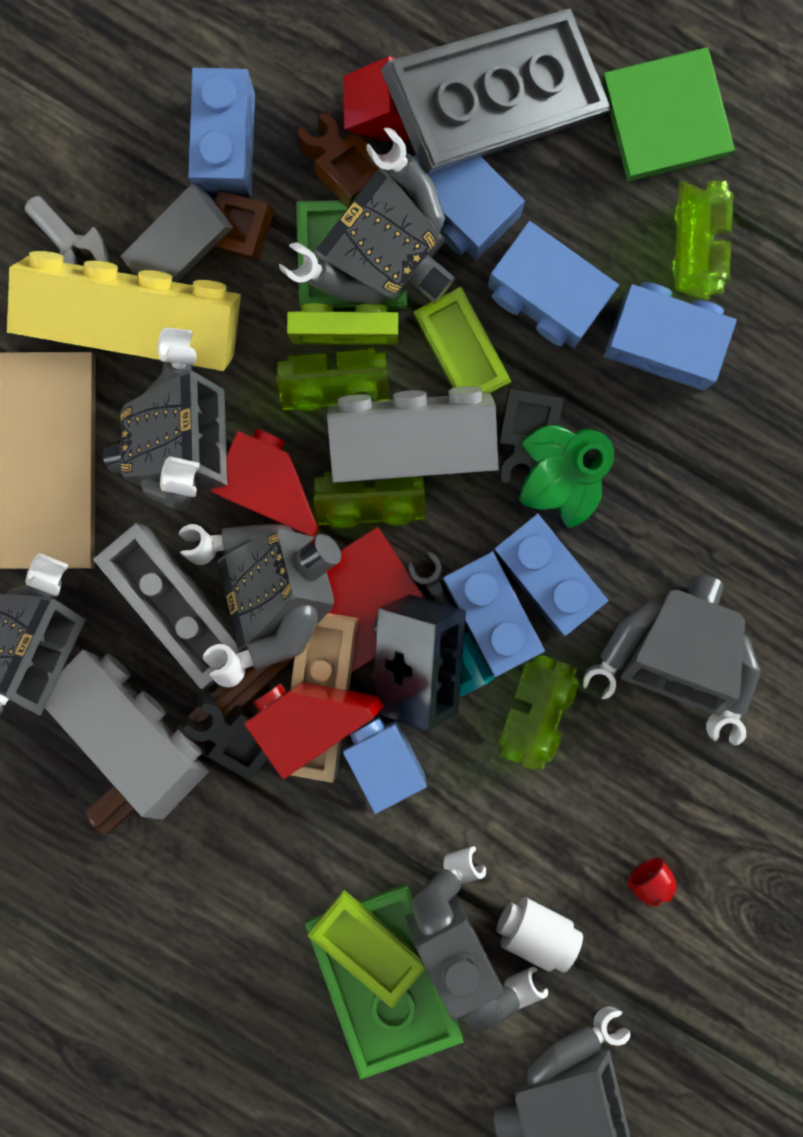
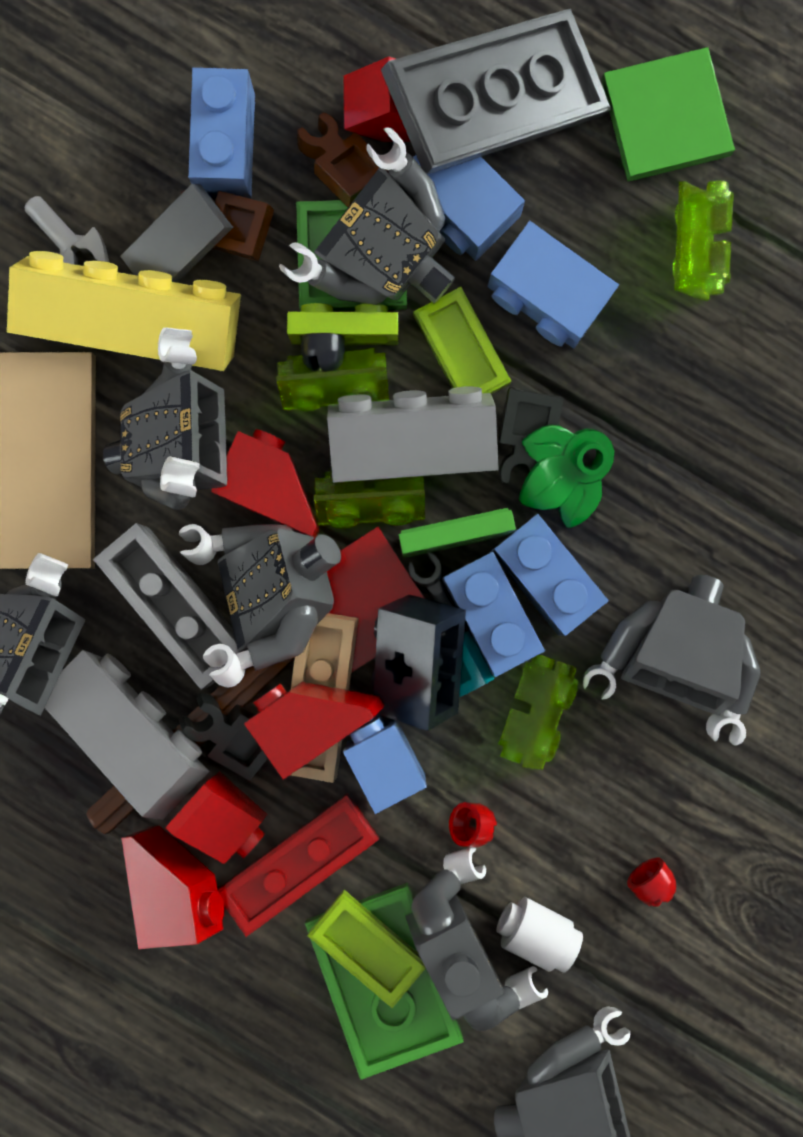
medium blue brick [603,282,737,391] -> none
none -> slope [121,826,224,949]
none -> red slope [165,771,267,864]
none -> red tile [217,793,379,937]
none -> black hinge [301,333,345,375]
none -> bright green tile [399,508,516,558]
none -> red hinge [449,802,497,847]

